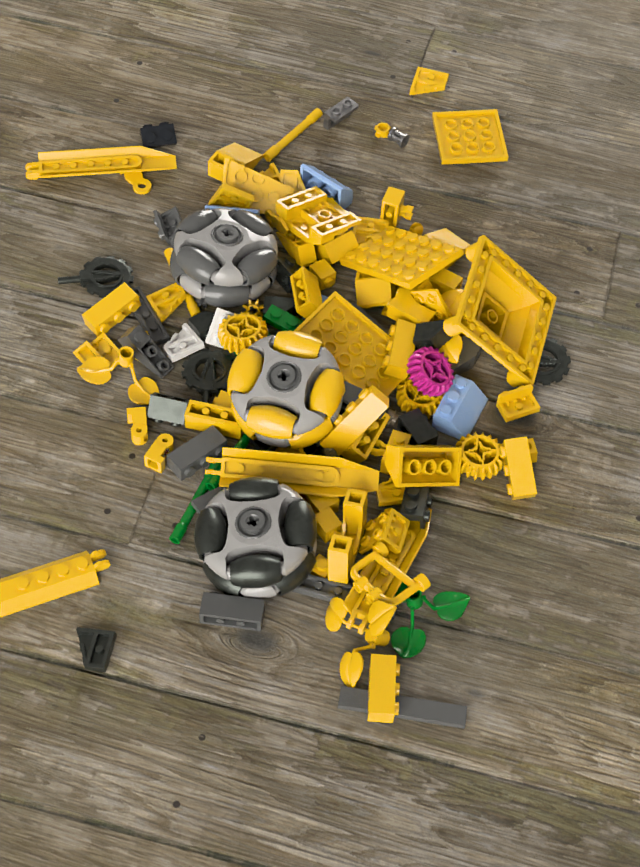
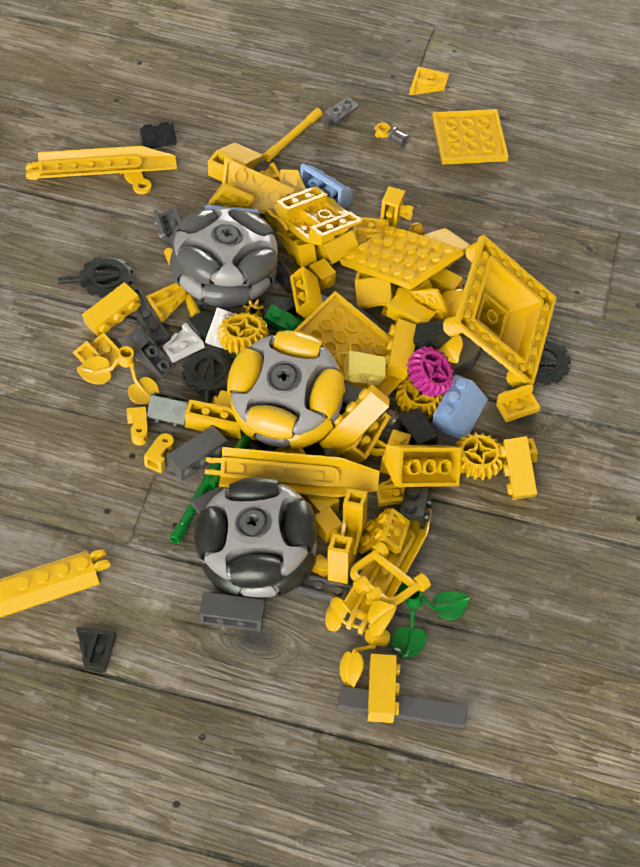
none -> light yellow brick [343,351,386,386]

